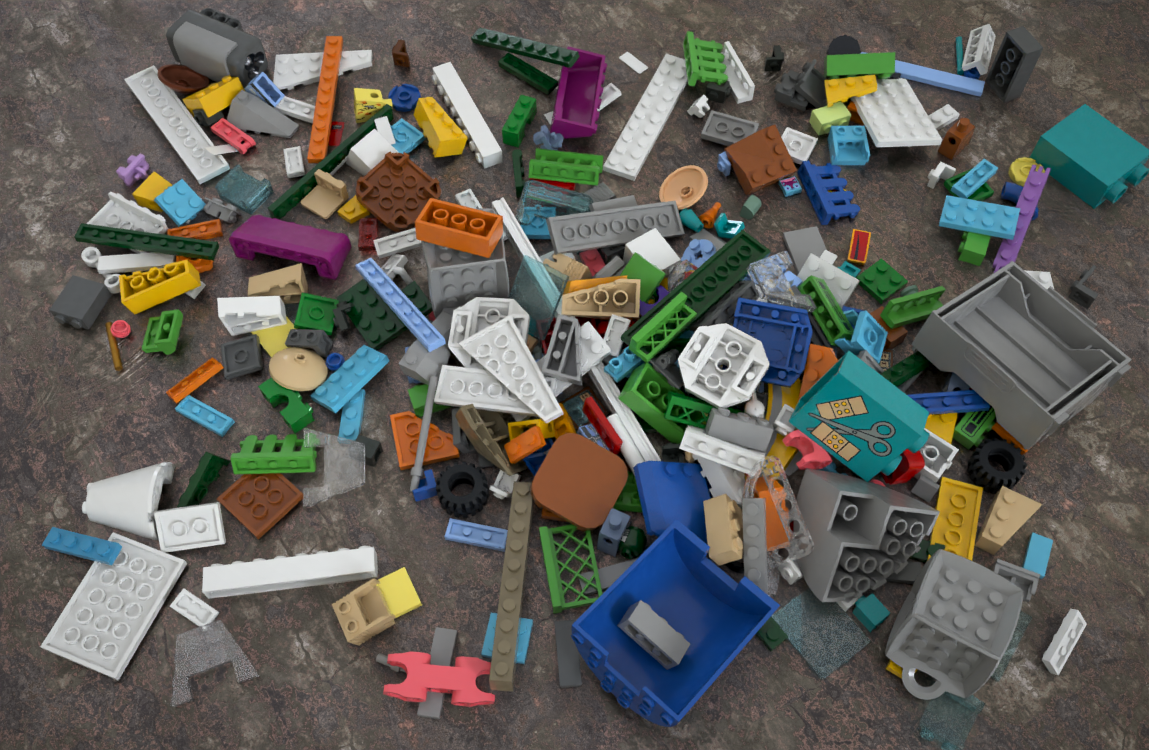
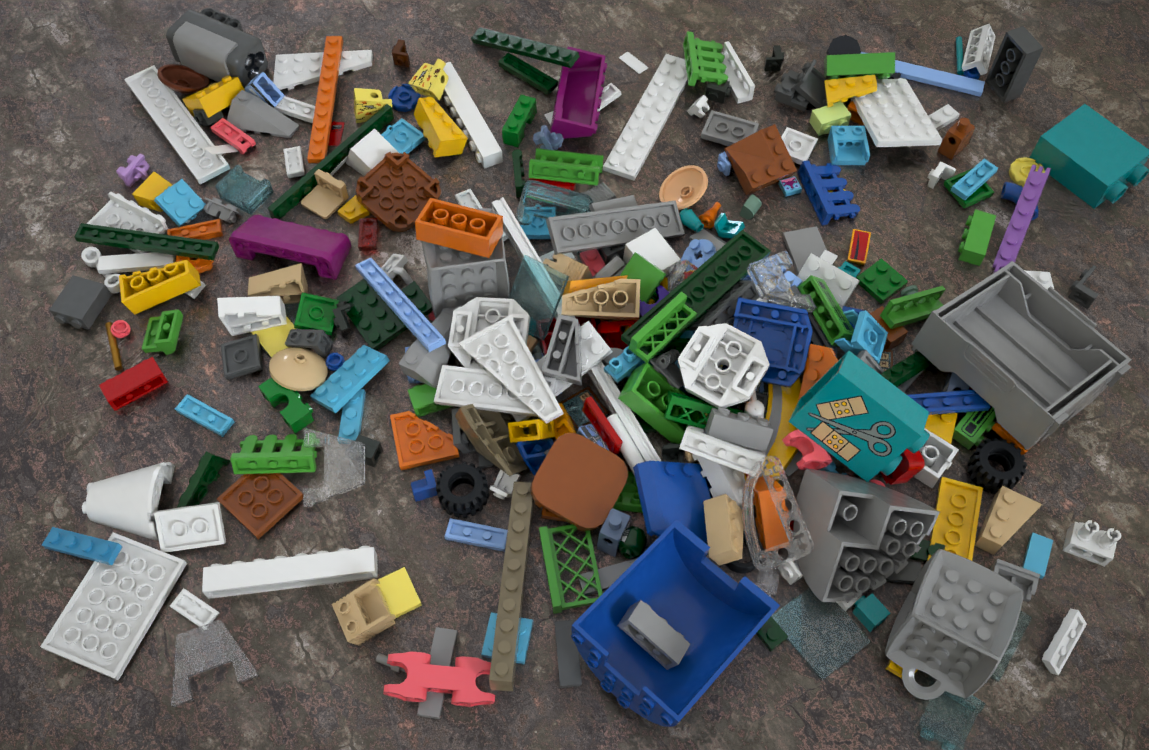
orange tile [166,358,224,404] -> none
white plate [373,228,422,259] -> none
white sticker [374,116,396,145] -> none
light grey bar [409,376,438,493] -> none
orange plate [504,425,546,464] -> none
white plate [603,314,631,357] -> none
light grey plate [742,498,768,595] -> none
white bracket [772,404,795,436] -> none
light grey tile [911,475,940,503] -> none
medium azure plate [939,195,1020,240] -> none
none -> red brick [99,357,168,411]
none -> light yellow torso [408,59,449,100]
none -> white brick [1063,520,1121,567]

